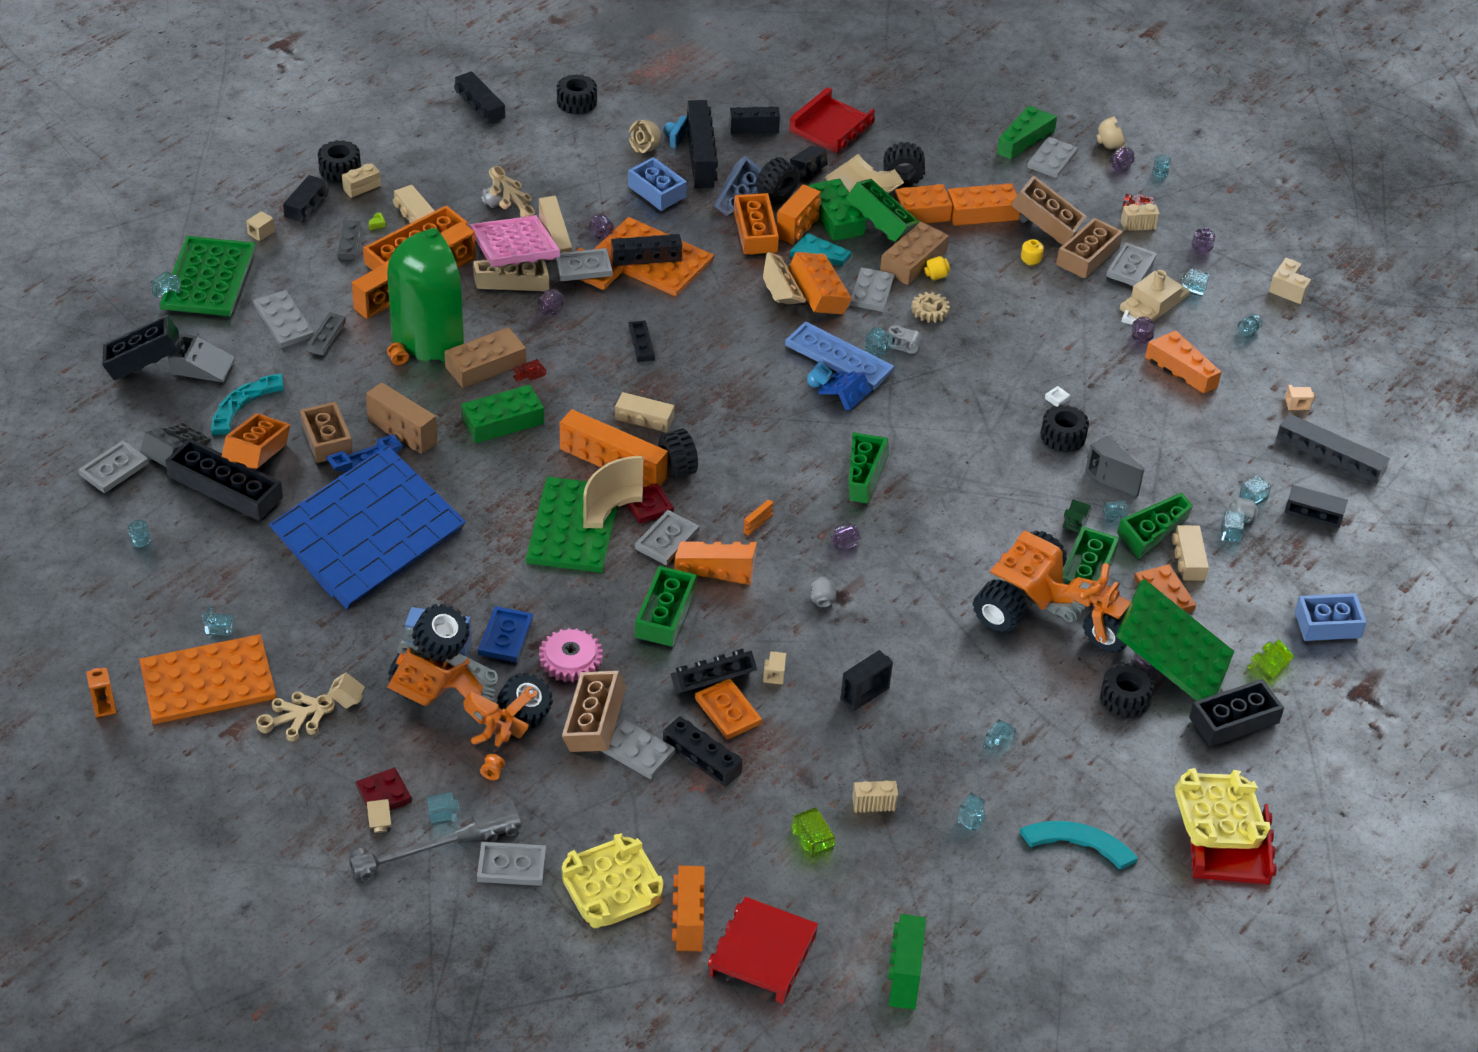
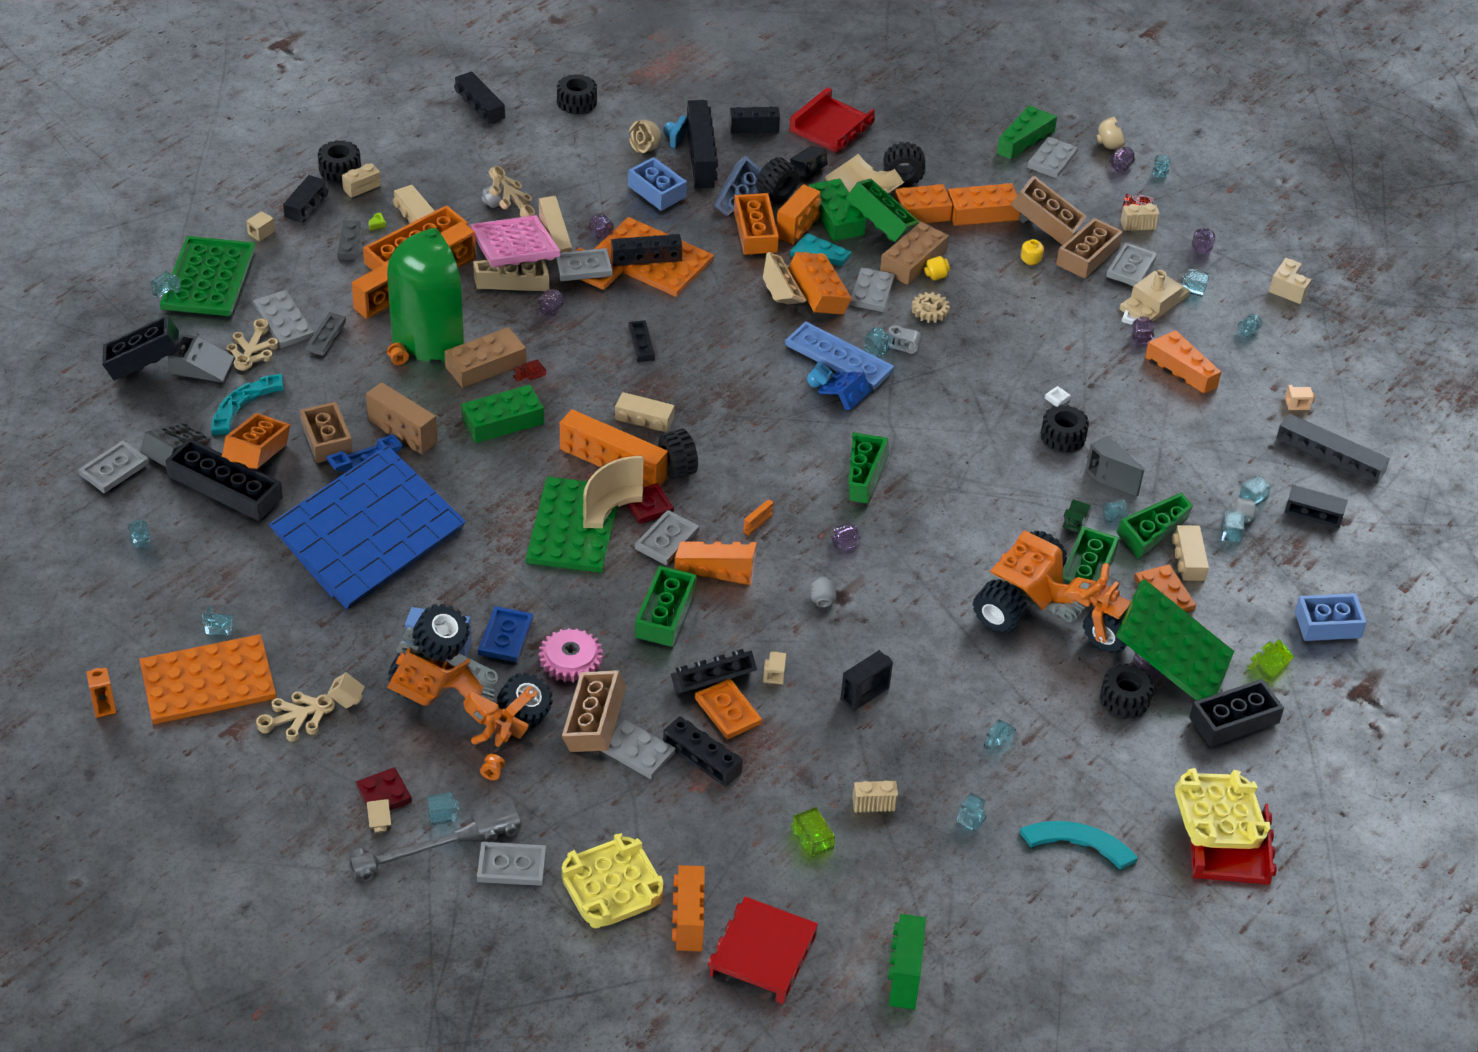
none -> tan plant [226,319,279,370]

